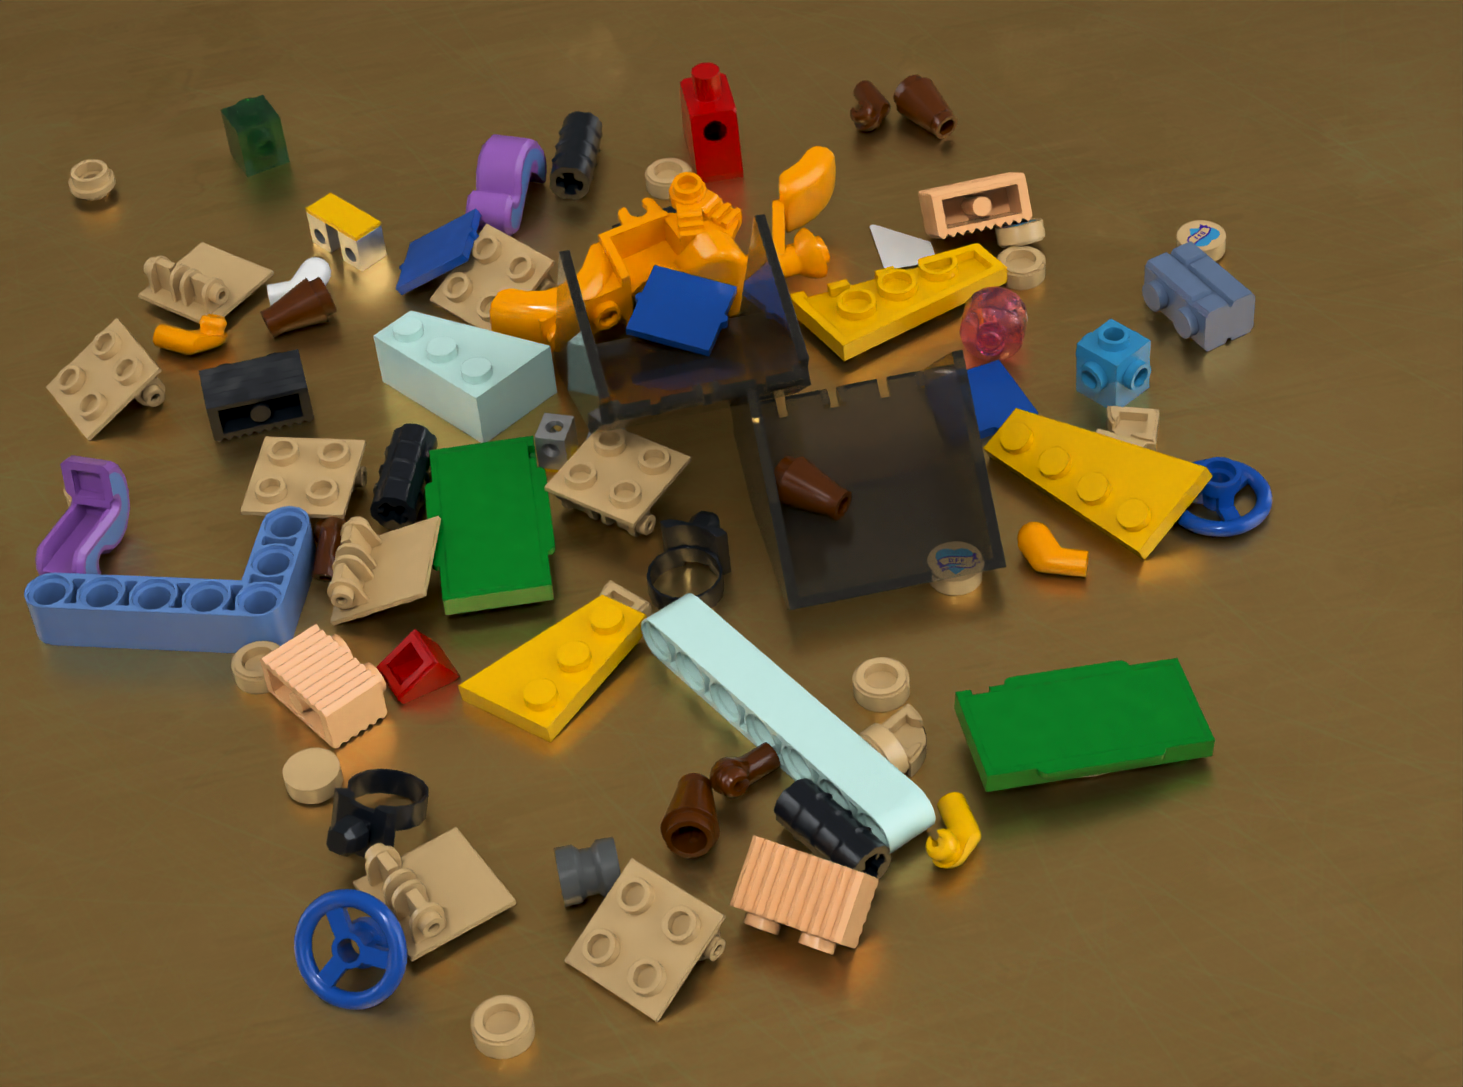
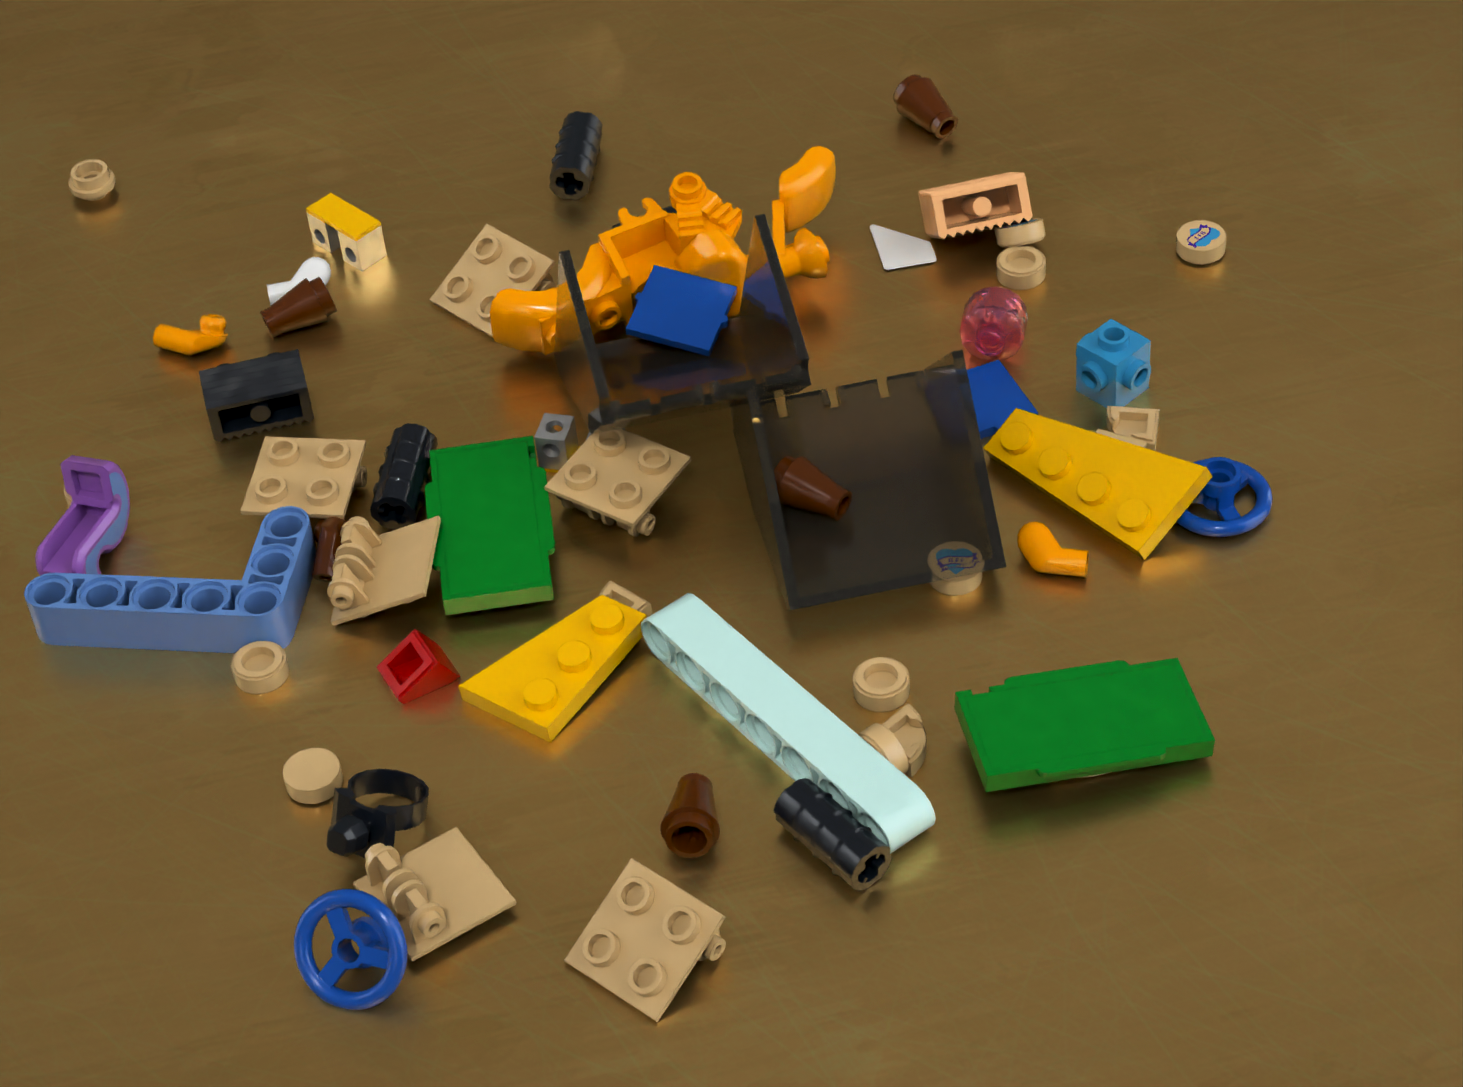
tan hinge [46,318,165,441] -> none
tan hinge [138,242,274,323] -> none
clear green brick [221,95,290,177] -> none
light nougat brick [260,624,387,749] -> none
light aqua wedge [373,310,557,443] -> none
blue piece [396,208,482,295] -> none
medium lavender animal [466,134,547,236] -> none
tan tile [470,995,535,1059] -> none
dark grey wheel [554,837,621,907] -> none
tan tile [645,158,692,200] -> none
black piece [647,510,731,610] -> none
red torso [680,63,744,183] -> none
reddish brown arm [709,742,781,798] -> none
light nougat brick [730,835,878,955] -> none
yellow wing [787,243,1007,361] -> none
reddish brown arm [850,80,891,132] -> none
yellow arm [926,792,981,869] -> none
sand blue brick [1142,241,1255,352] -> none

